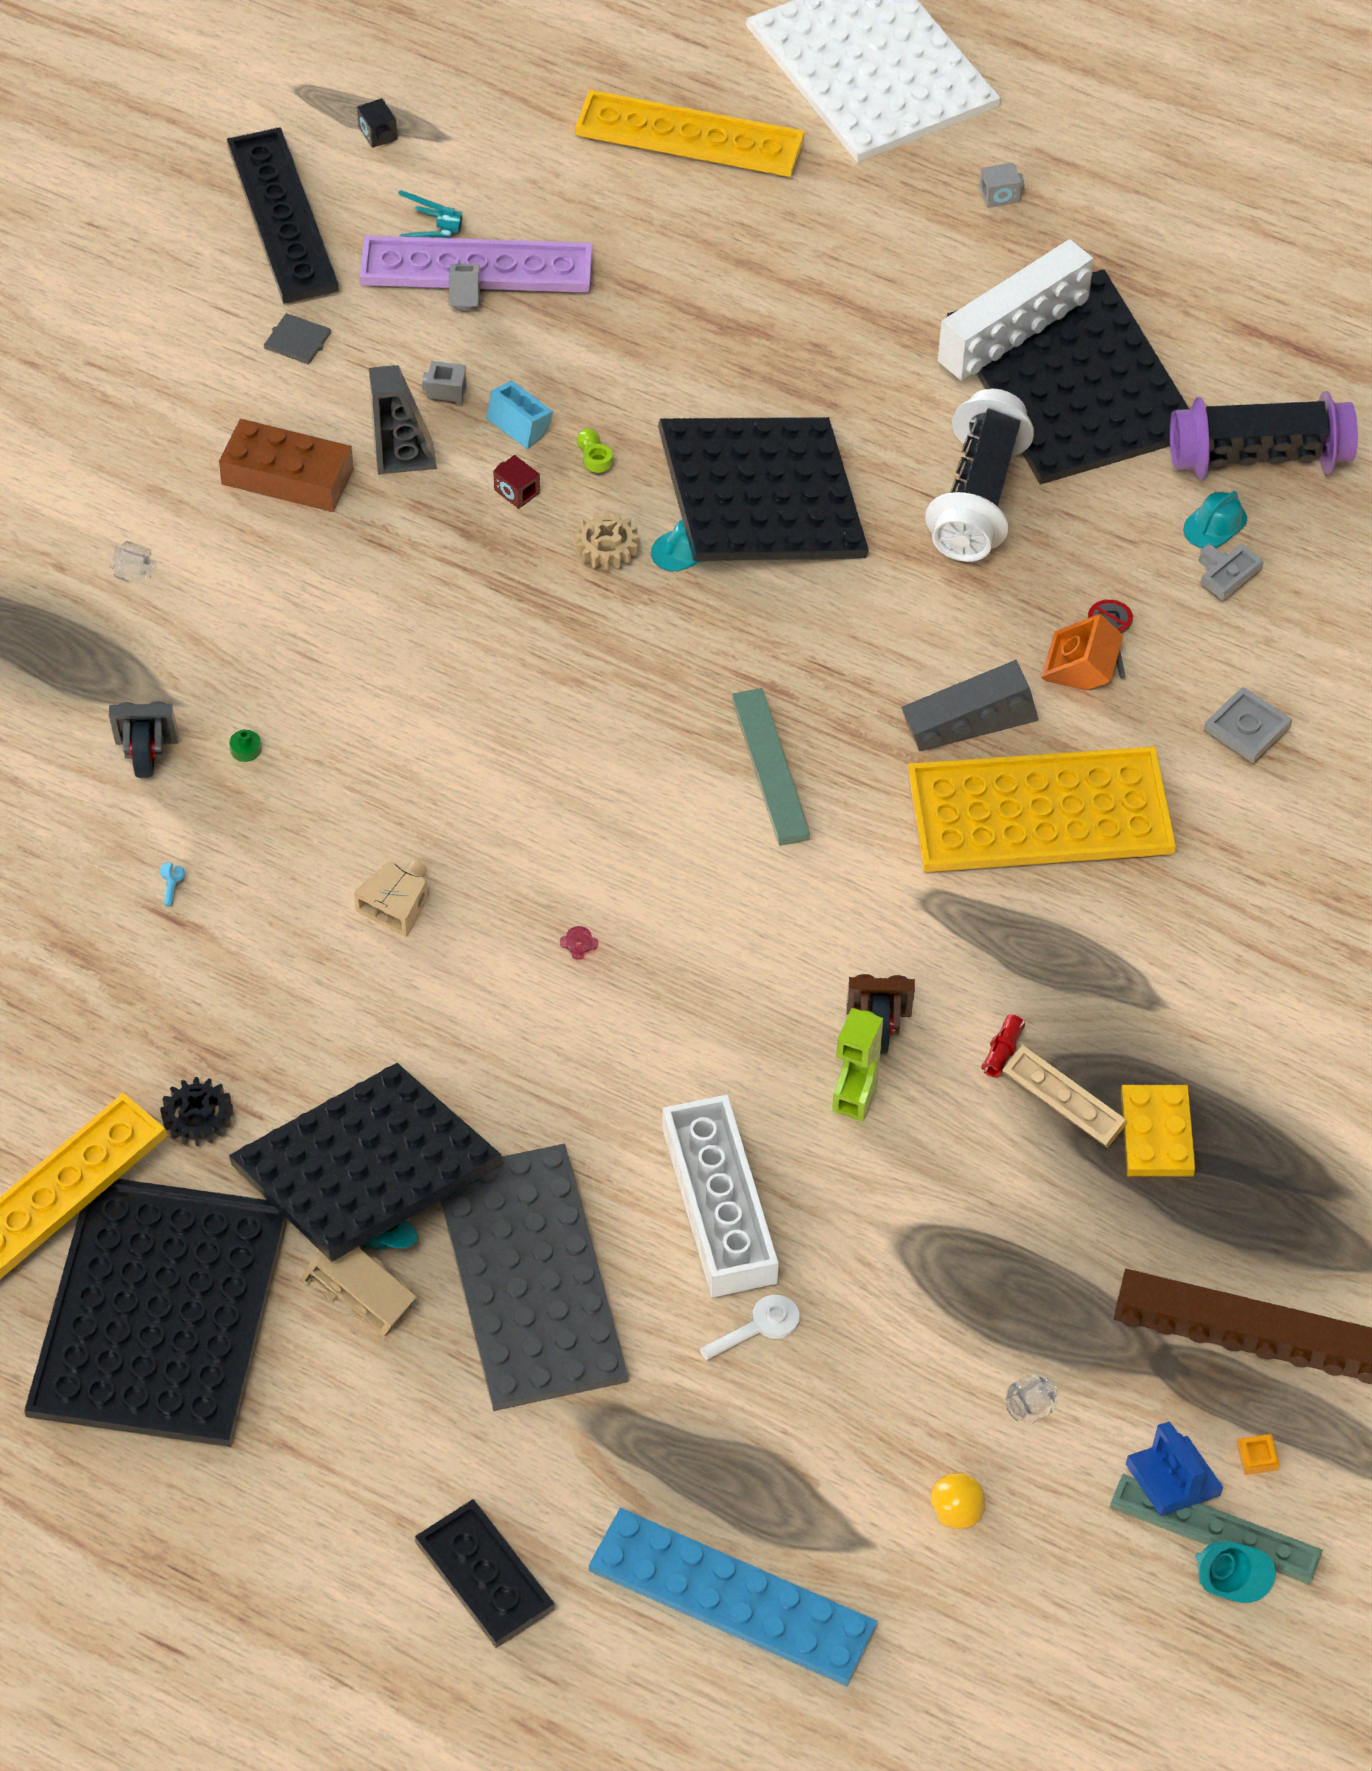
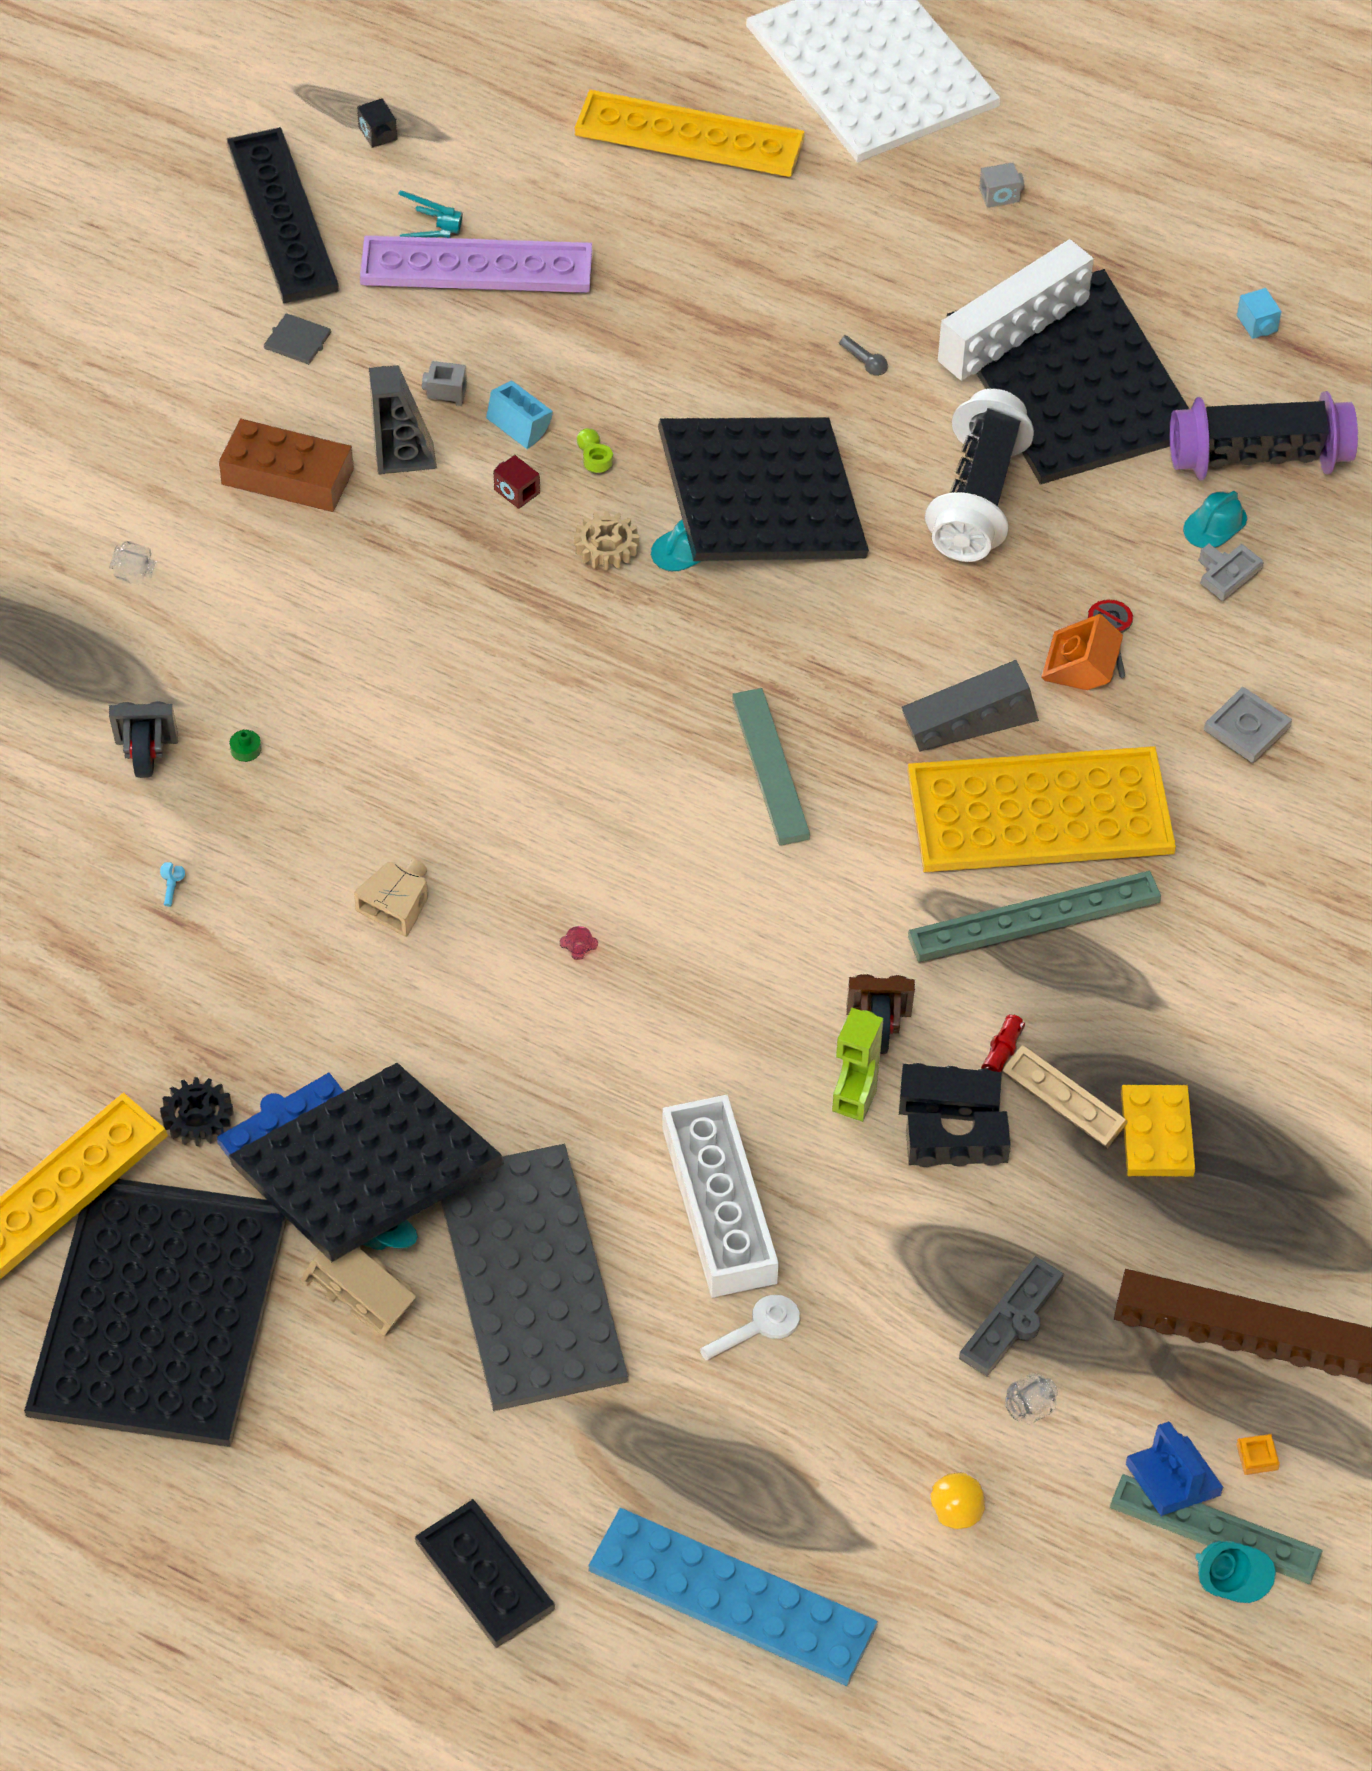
light grey brick [449,264,480,310] -> none
none -> blue hinge [217,1073,344,1159]
none -> dark grey bar [839,335,888,376]
none -> black brick [898,1063,1002,1121]
none -> black arch [906,1111,1011,1167]
none -> sand green plate [908,871,1161,963]
none -> dark grey hinge [959,1256,1064,1377]
none -> medium azure brick [1237,288,1282,339]

